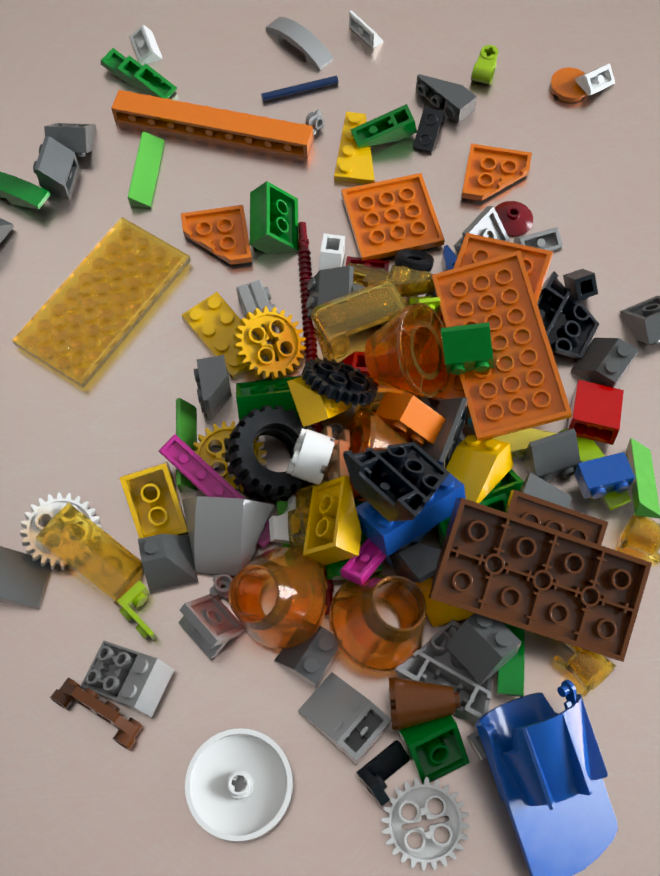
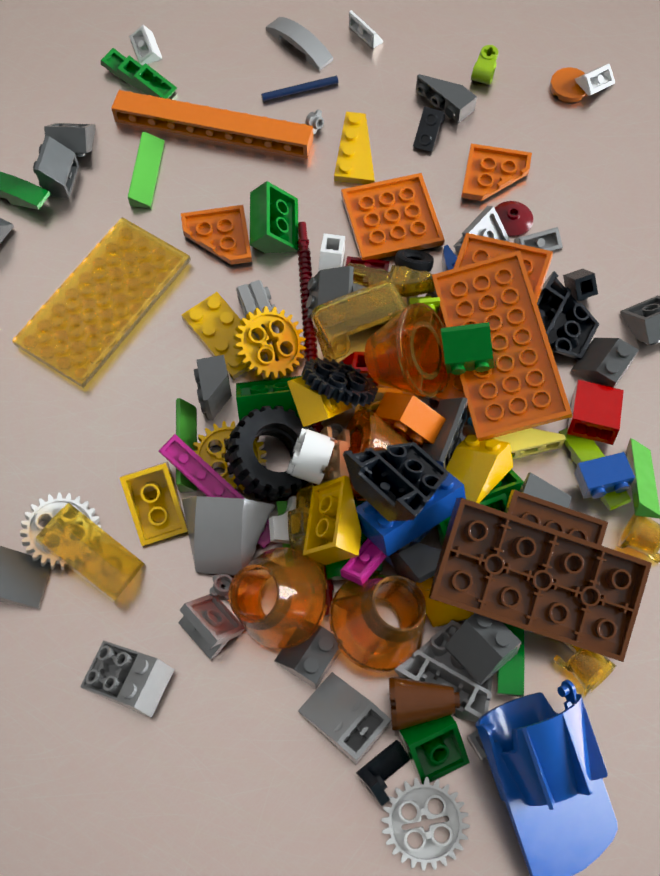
reddish brown plate [50,677,143,750] -> none
lime bracket [117,580,157,641] -> none
dark grey slope [138,534,199,594] -> none
white dish [185,728,293,842] -> none
green slope [351,104,417,148] -> none
dark grey slope [522,428,580,483] -> none

